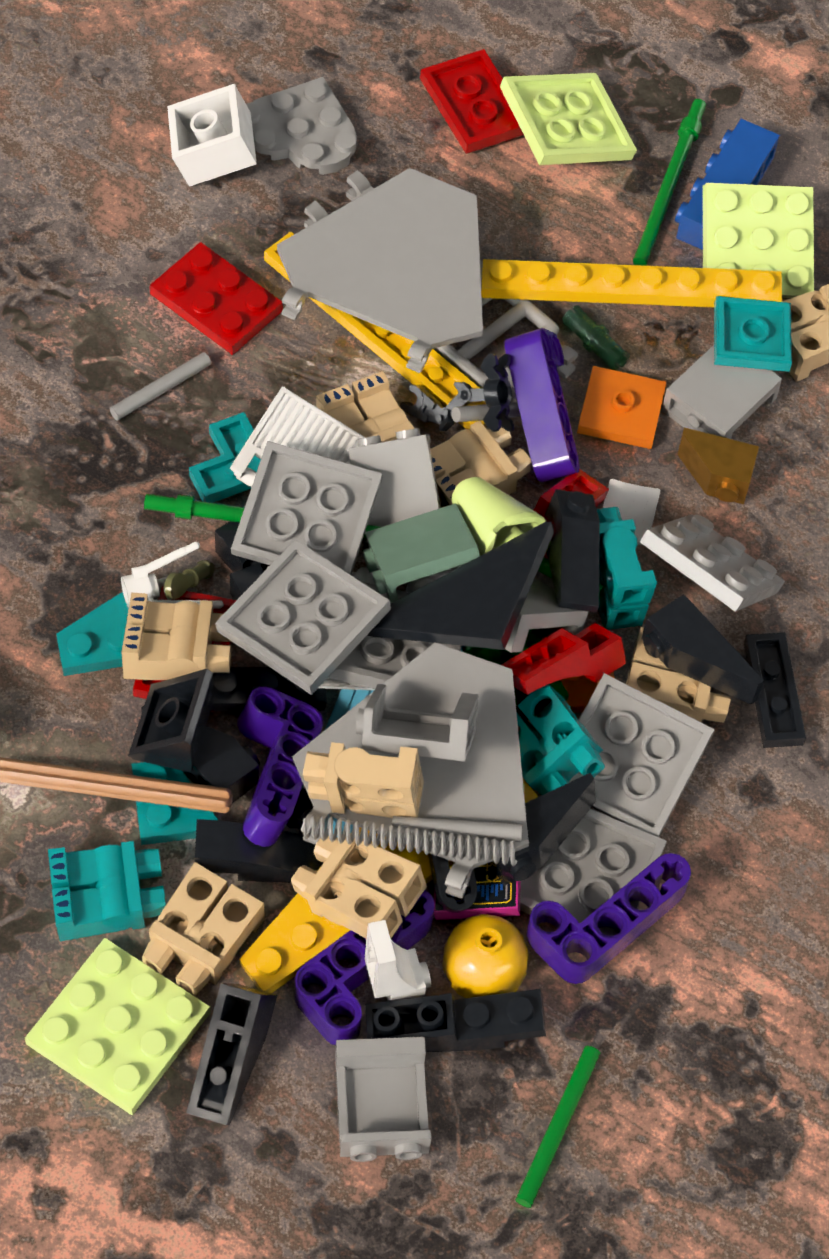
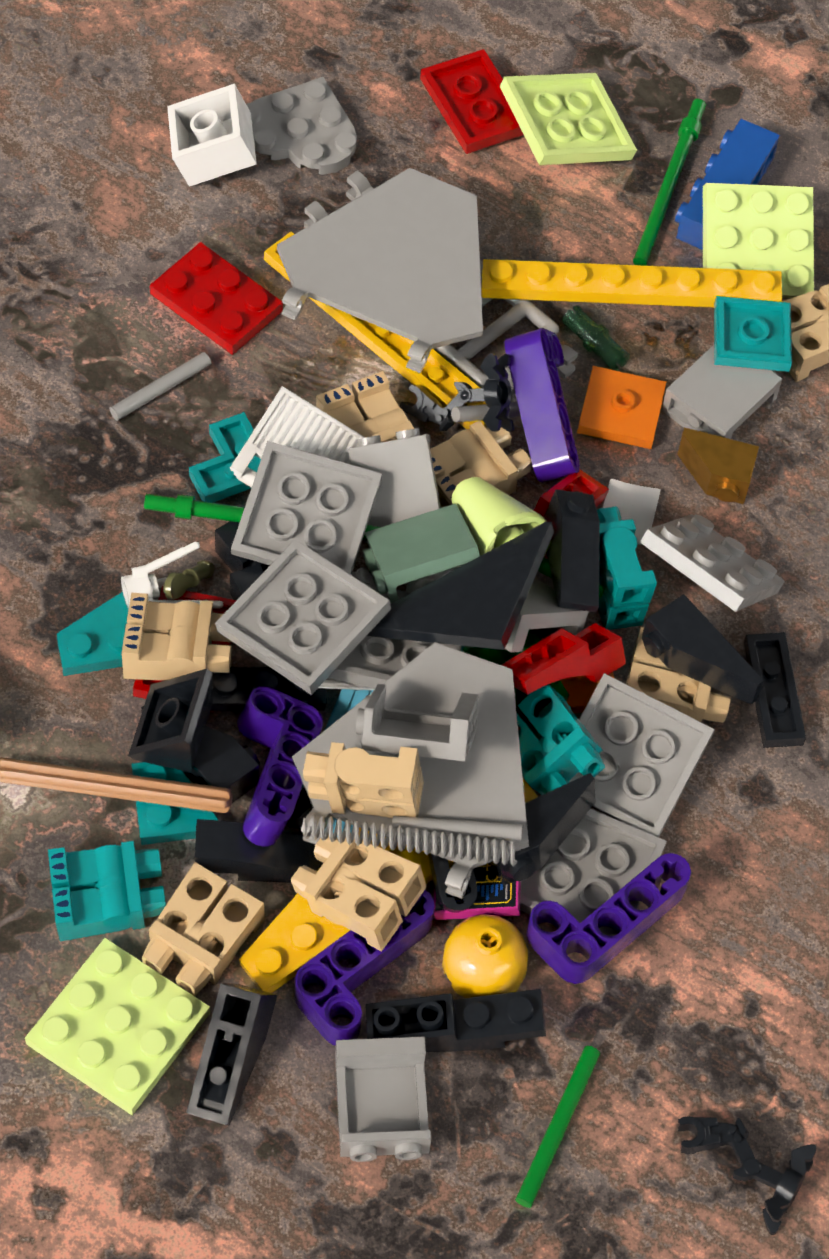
white slope [365,920,431,1001] -> none
none -> black piece [677,1116,817,1235]

